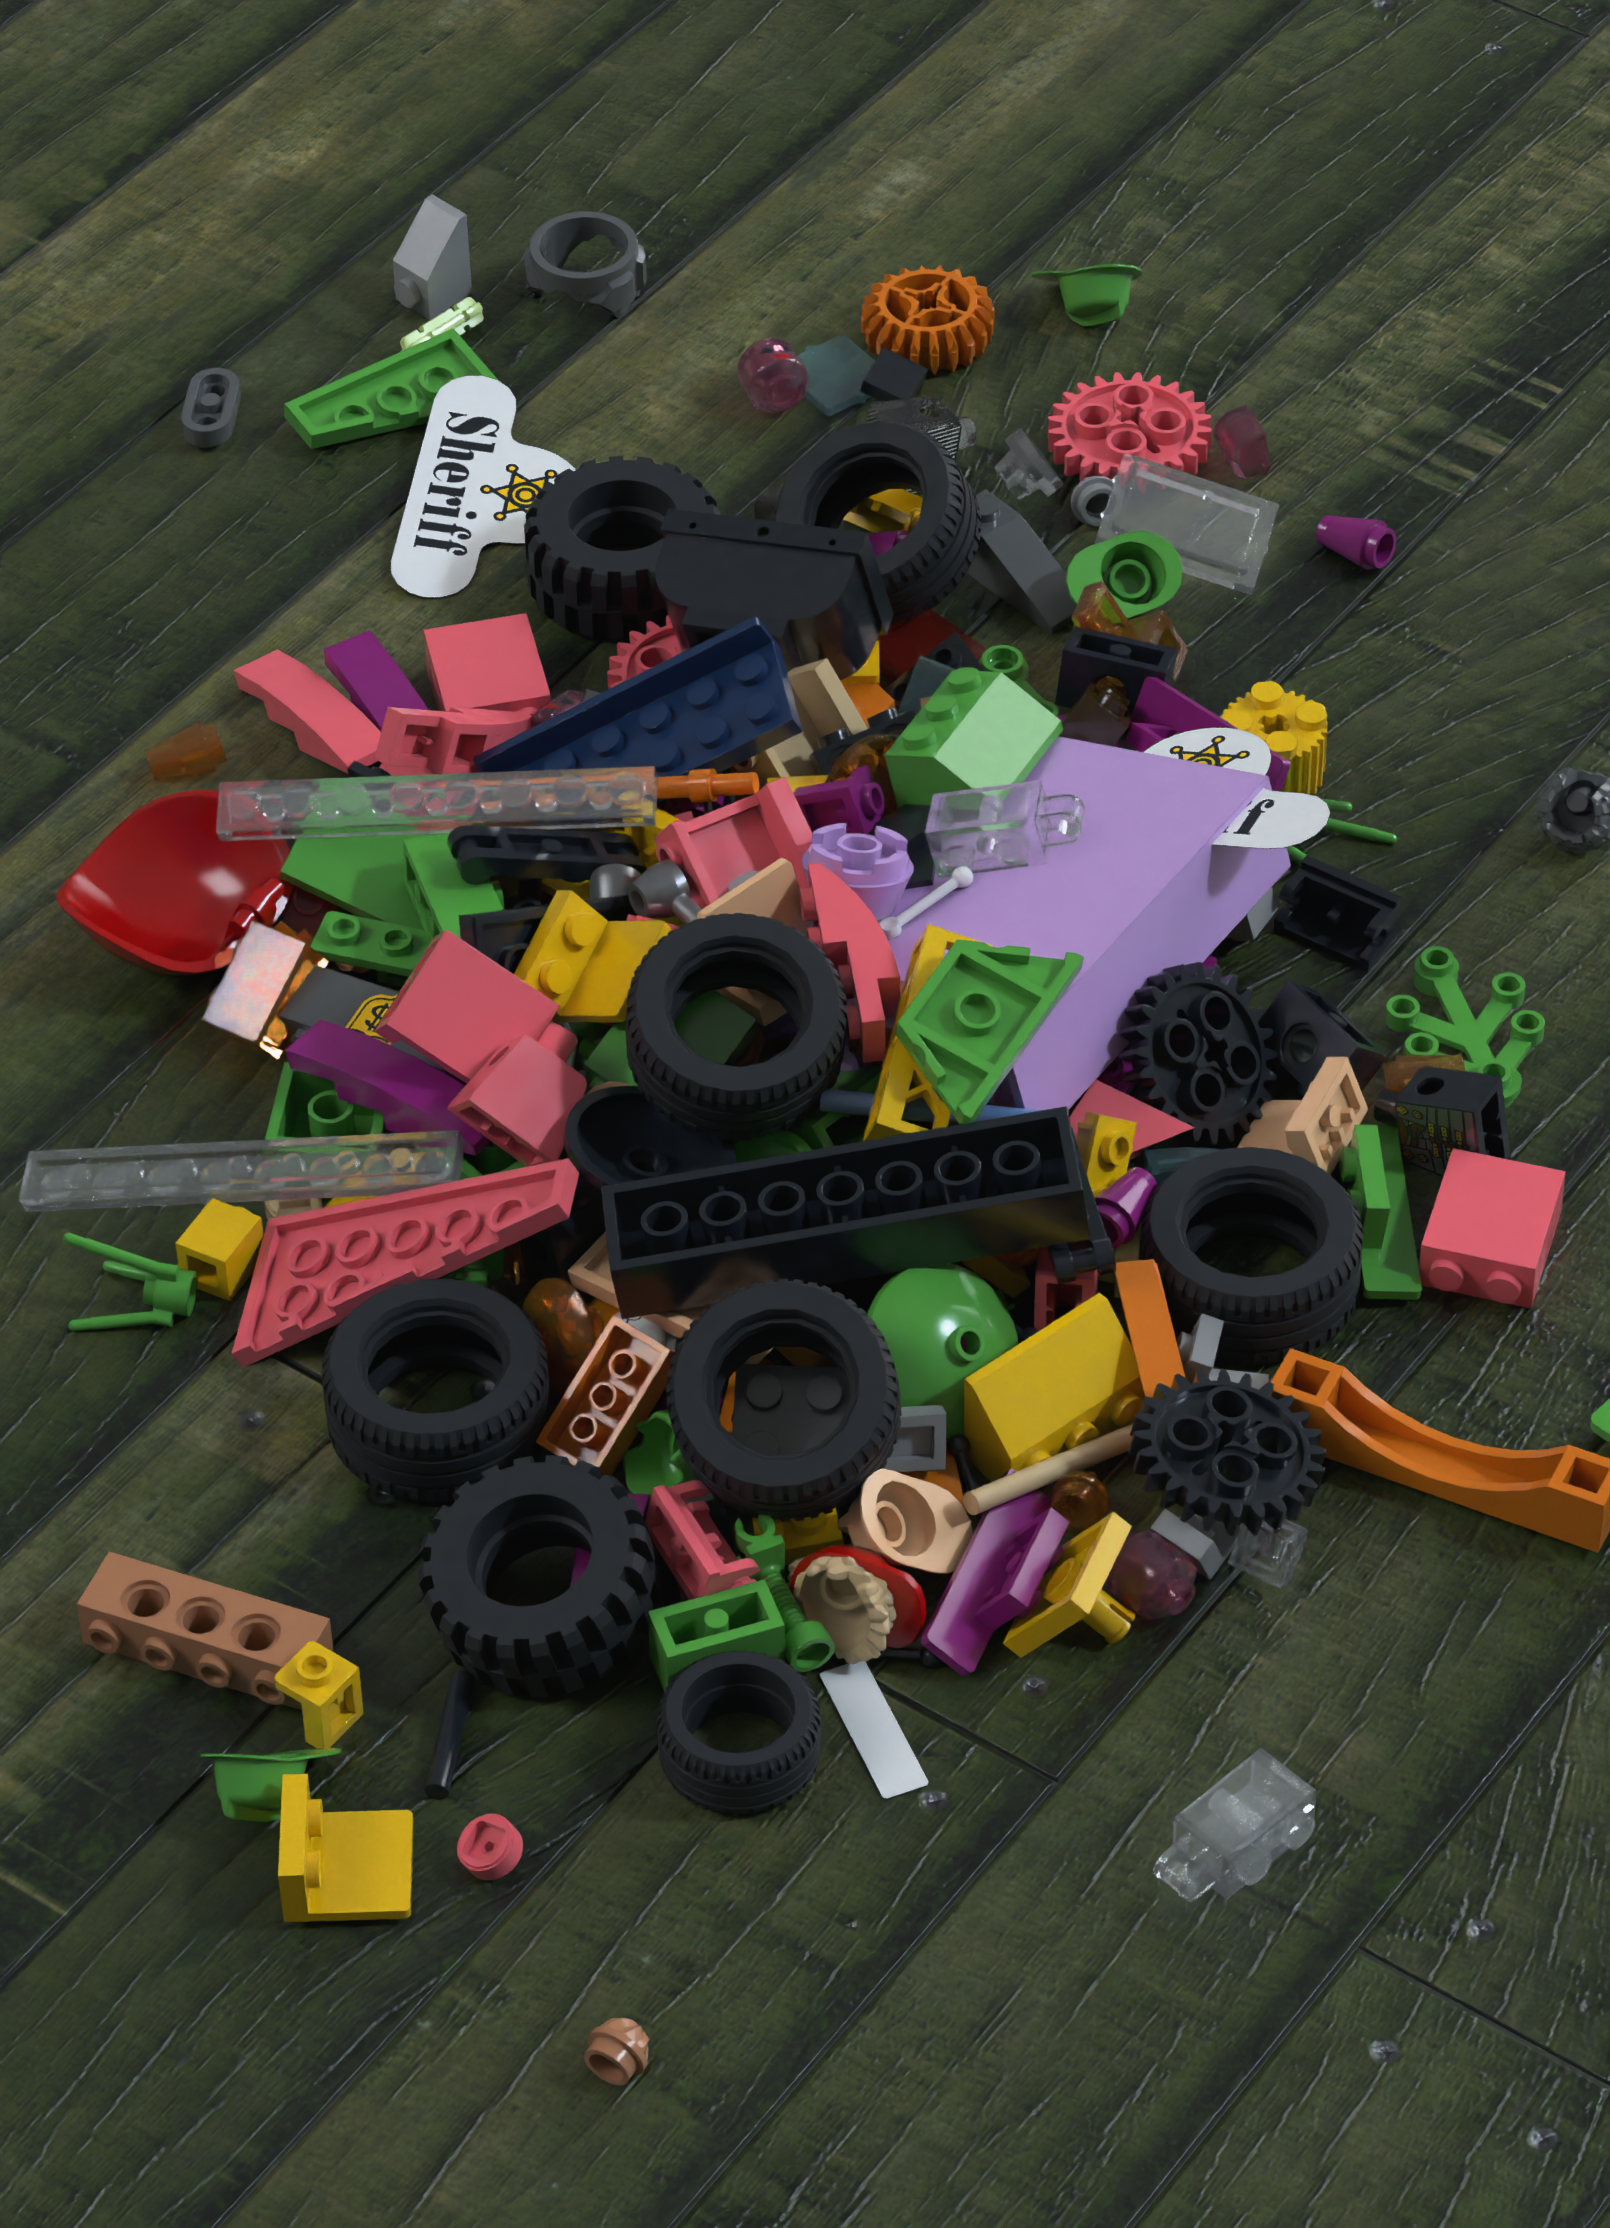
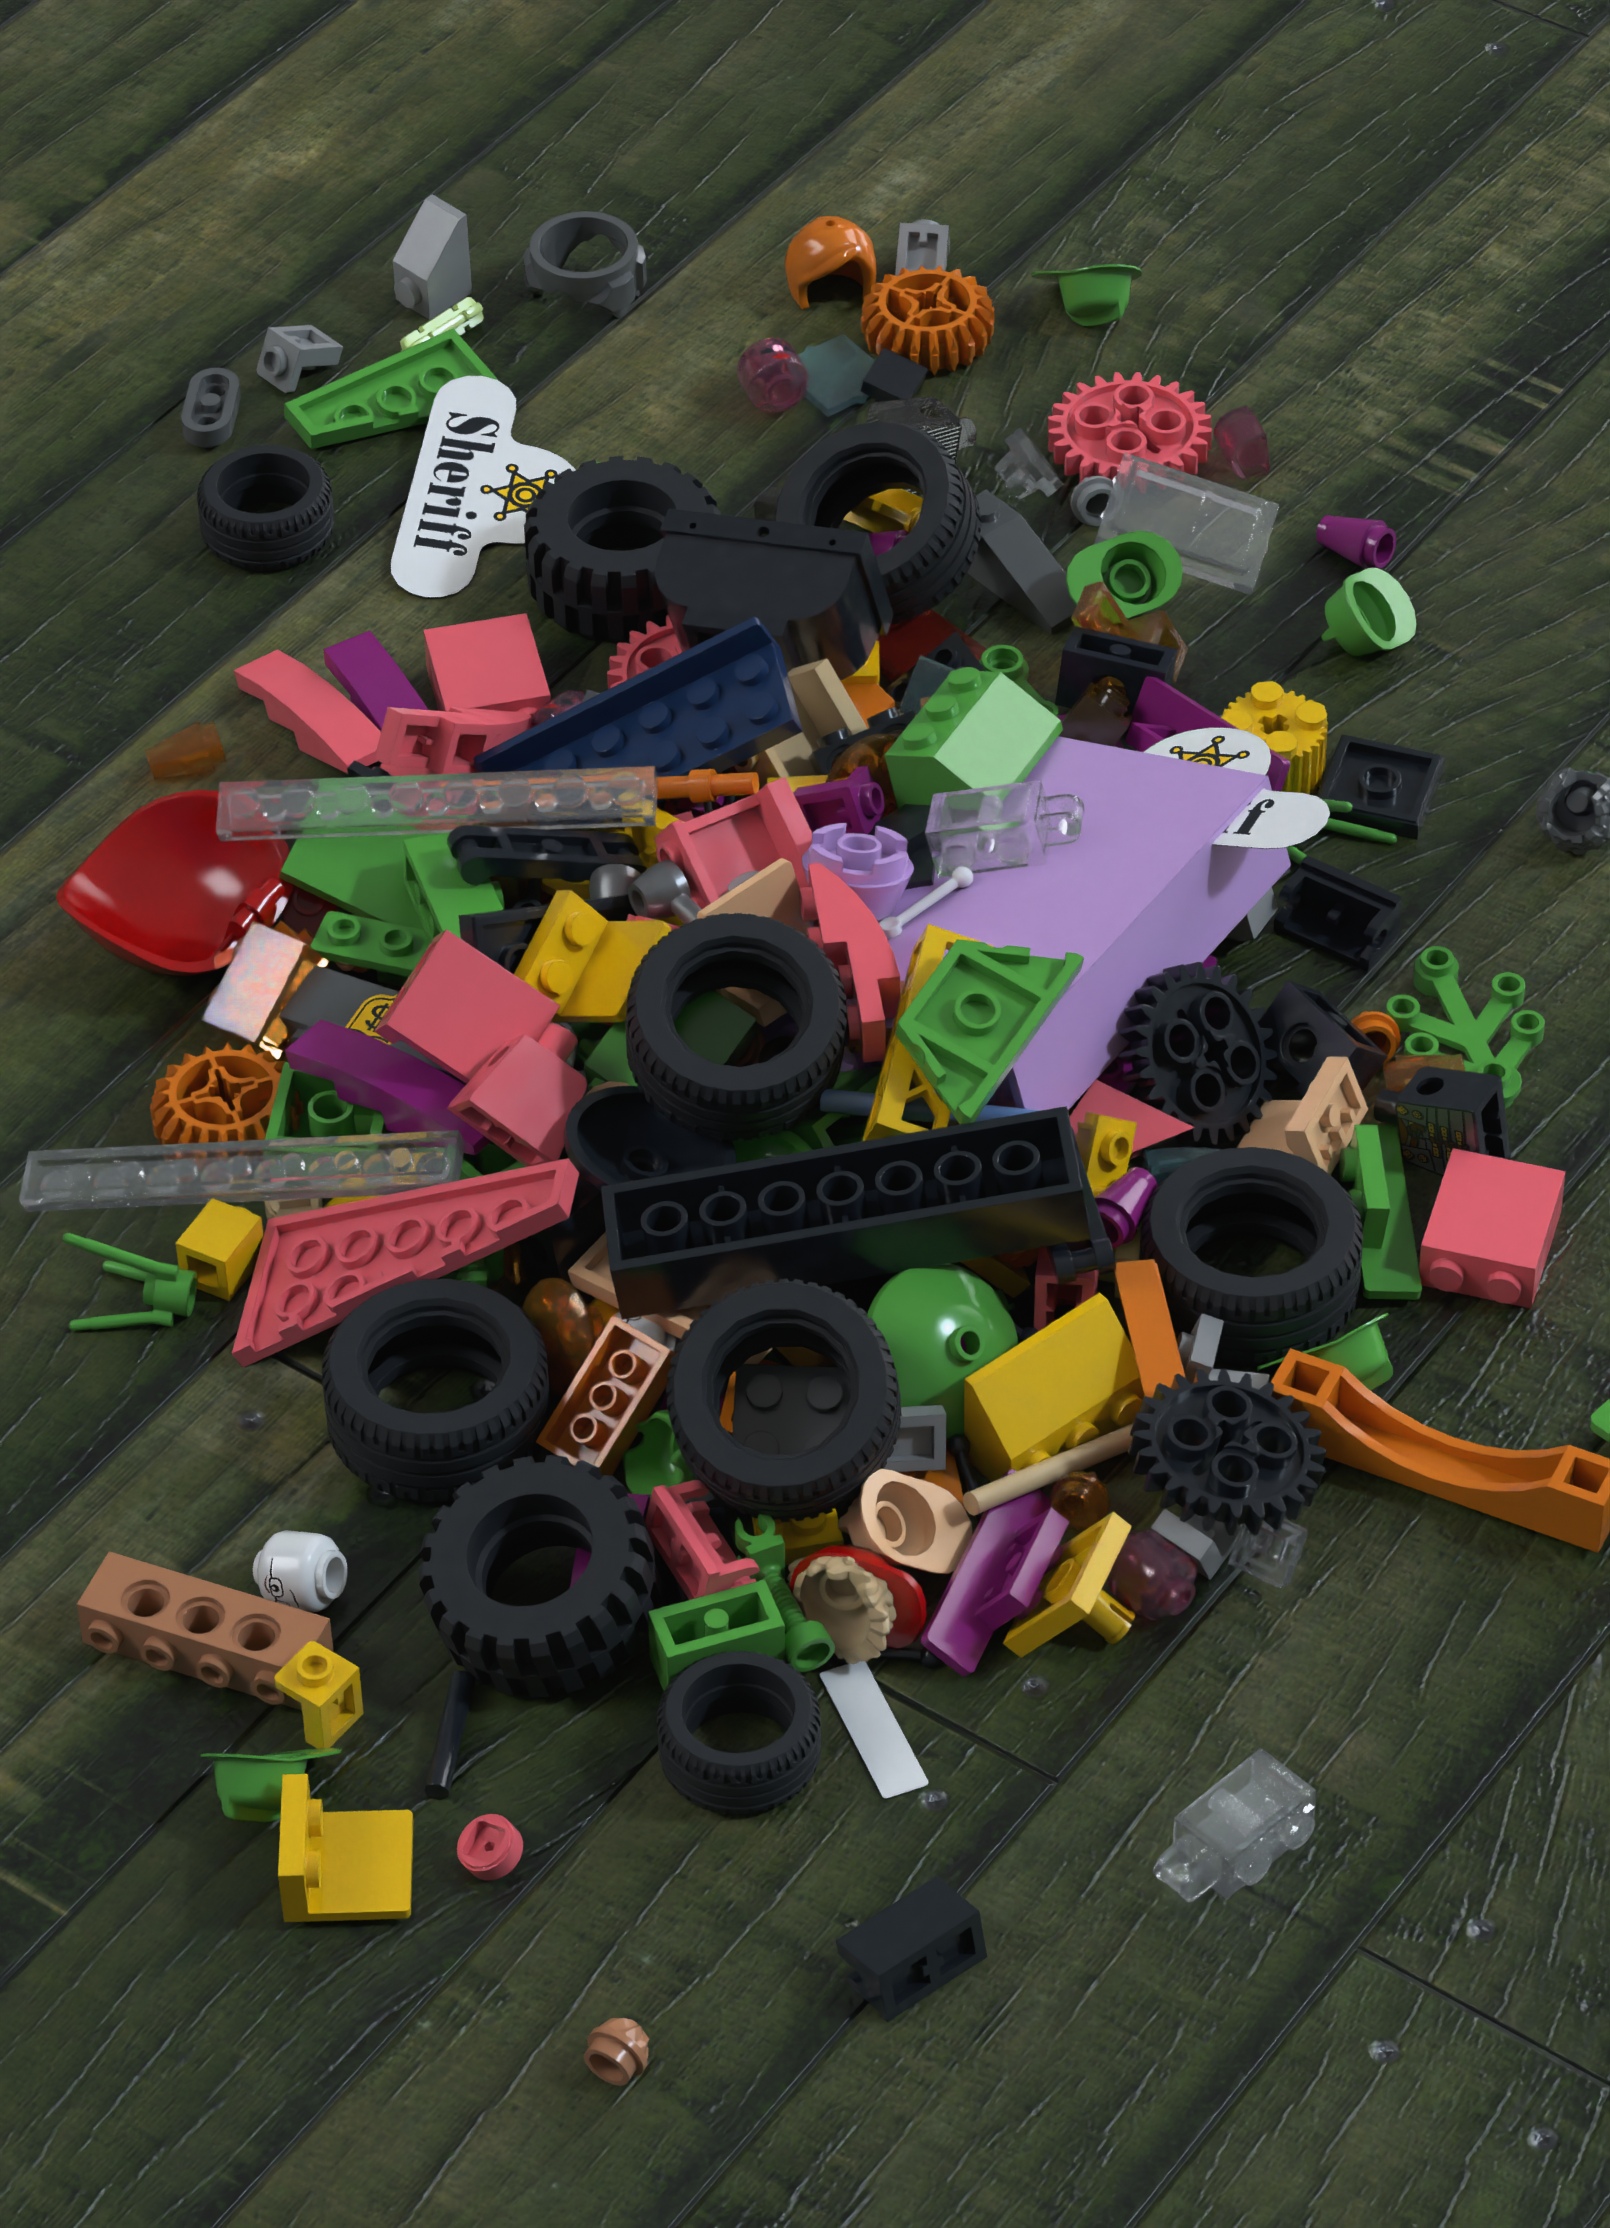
none -> orange gear [150,1042,304,1178]
none -> black tyre [197,445,334,571]
none -> white head [253,1530,347,1612]
none -> light grey bracket [256,325,343,393]
none -> orange piece [785,216,877,310]
none -> black hinge [836,1876,987,2022]
none -> light grey bracket [895,219,950,276]
none -> bright green piece [1256,1313,1393,1390]
none -> black tile [1317,734,1445,840]
none -> bright green piece [1321,568,1417,657]
none -> orange plate [1351,1011,1401,1065]

